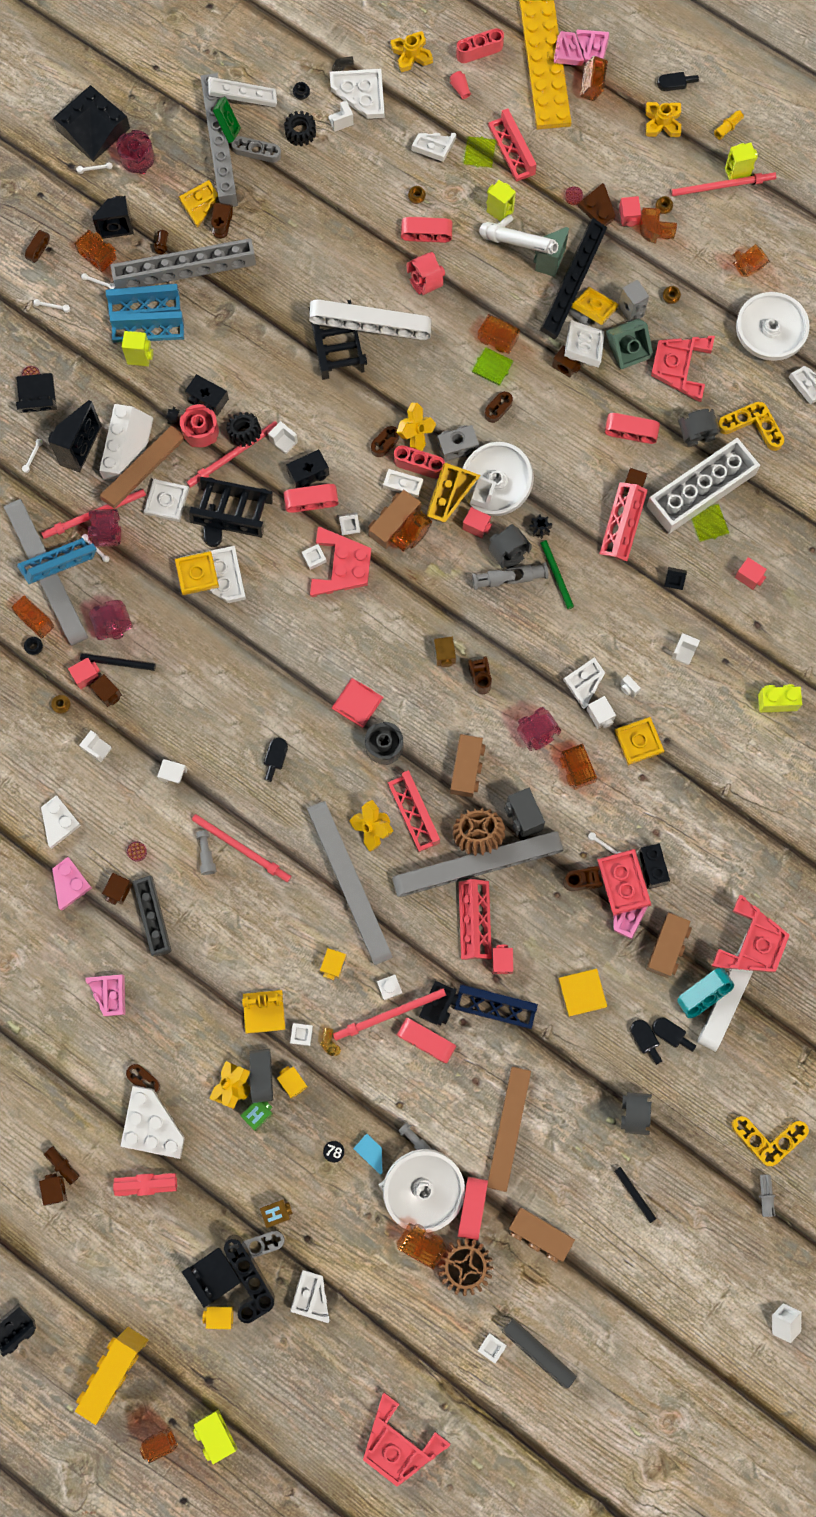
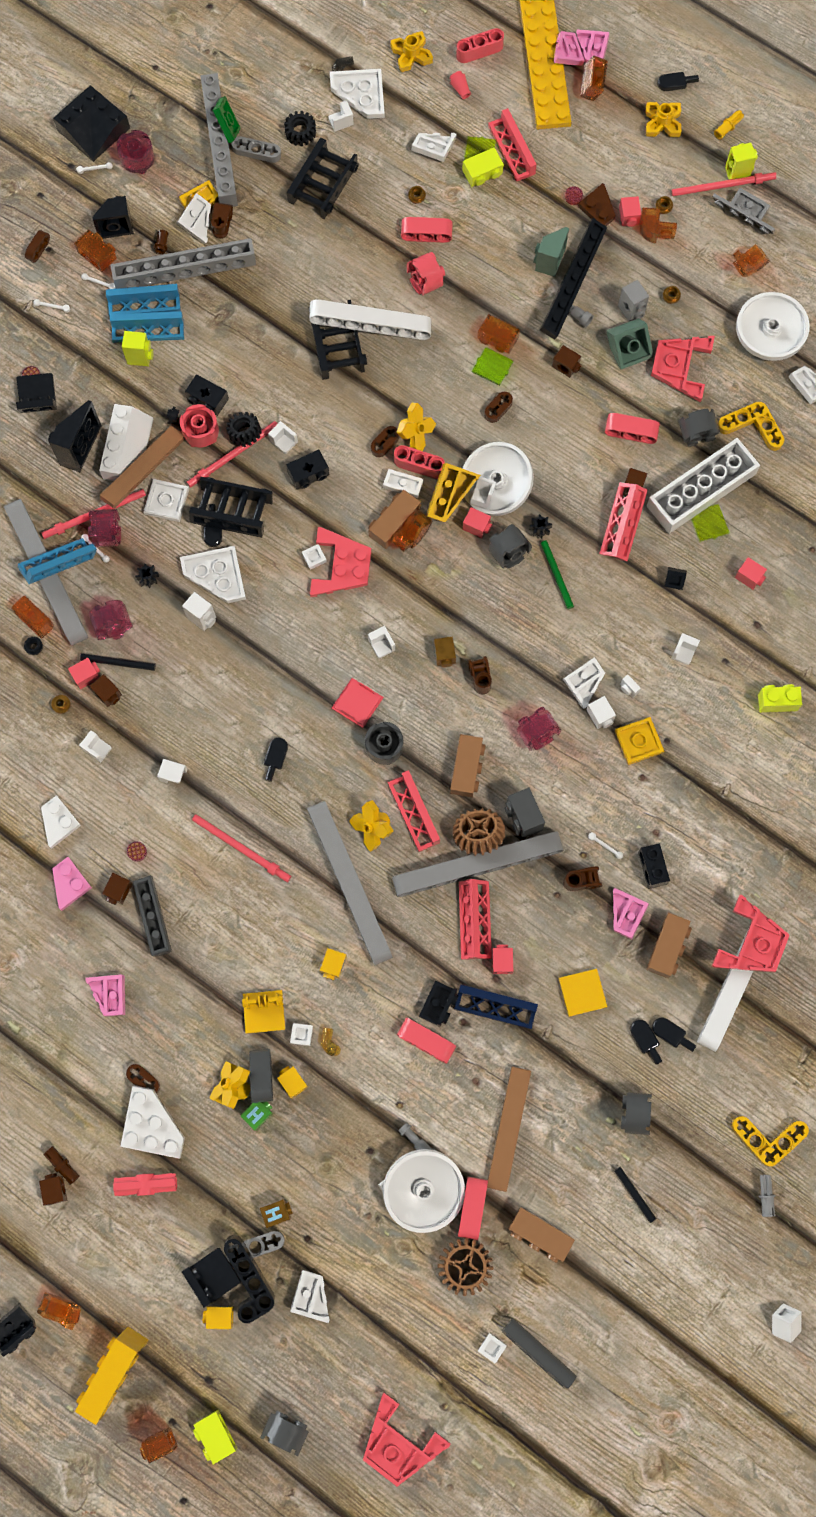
white hinge [22,439,43,473] -> none
yellow tile [175,551,219,595] -> none
light grey piece [196,830,217,875] -> none
white tile [208,77,277,107] -> none
coral beam [283,484,339,513] -> none
black plate [293,82,310,100] -> none
black sticker [323,1141,344,1163] -> none
coral bar [333,988,447,1041] -> none
white slope [339,513,360,535] -> none
medium azure tile [353,1134,383,1175] -> none
white plate [377,975,402,1001] -> none
clear orange brick [397,1223,446,1269] -> none
light grey brick [437,425,479,462] -> none
light grey piece [472,562,548,590] -> none
white cylinder [479,215,559,254] -> none
neon yellow brick [486,180,516,221] -> none
clear orange brick [559,744,597,790] -> none
white plate [564,320,605,368] -> none
yellow tile [572,287,619,325] -> none
coral tile [597,849,651,916] -> none
teal beam [677,968,734,1018] -> none
none -> clear orange brick [37,1292,81,1330]
none -> black gear [135,564,159,588]
none -> white wing [176,193,211,244]
none -> white brick [182,592,216,631]
none -> dark grey brick [260,1411,309,1456]
none -> black fence [287,137,359,219]
none -> white panel [368,626,395,658]
none -> neon yellow brick [462,147,504,187]
none -> light grey bracket [712,188,775,234]

